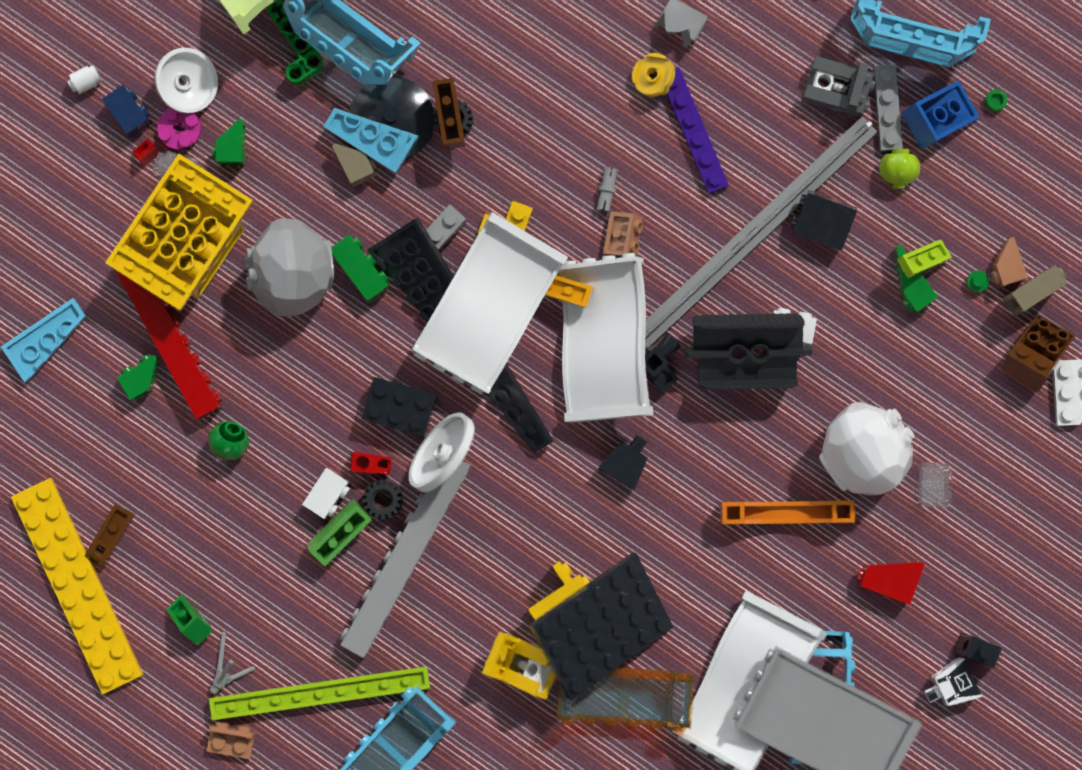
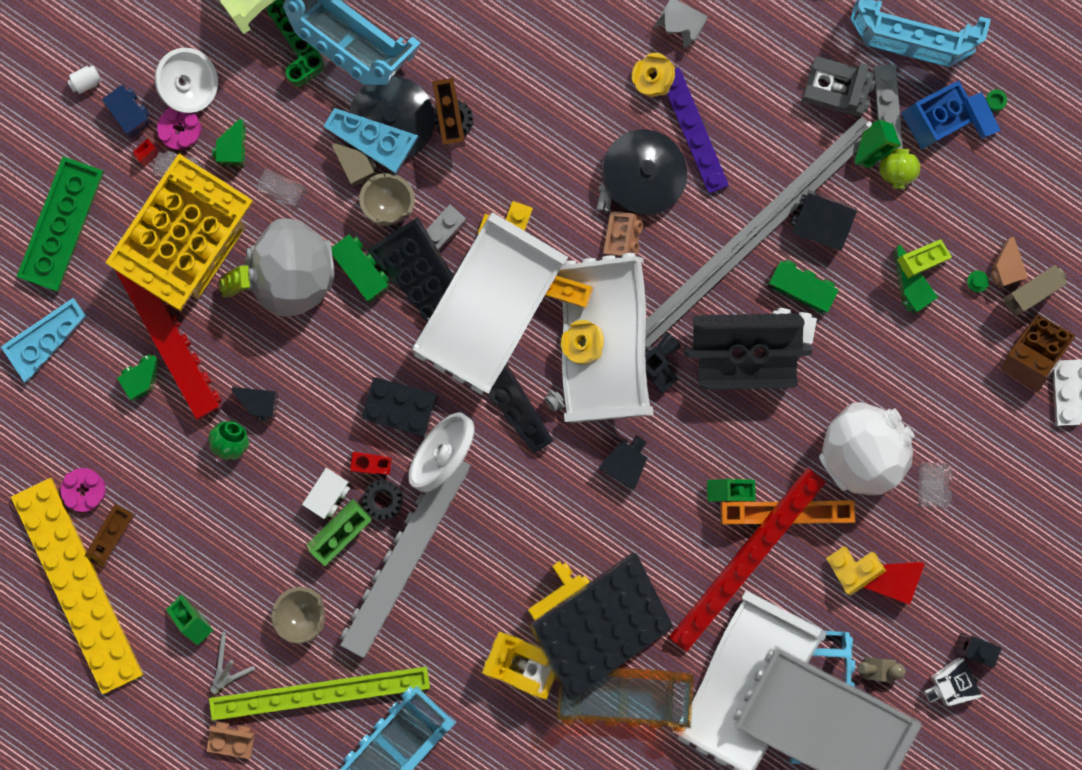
none -> green plate [17,156,105,292]
none -> dark pink plate [61,468,106,512]
none -> lime plate [218,265,250,297]
none -> black slope [232,387,278,422]
none -> clear brick [256,168,307,210]
none -> dark tan cylinder [271,586,325,643]
none -> dark tan cylinder [359,173,415,226]
none -> light grey plate [544,390,564,412]
none -> yellow plate [561,320,604,364]
none -> black dish [601,129,687,216]
none -> red plate [669,468,826,651]
none -> green slope [707,479,756,502]
none -> green brick [767,260,839,315]
none -> yellow plate [826,546,886,596]
none -> green slope [855,119,901,169]
none -> dark tan piece [857,657,906,682]
none -> blue tile [963,92,1001,139]

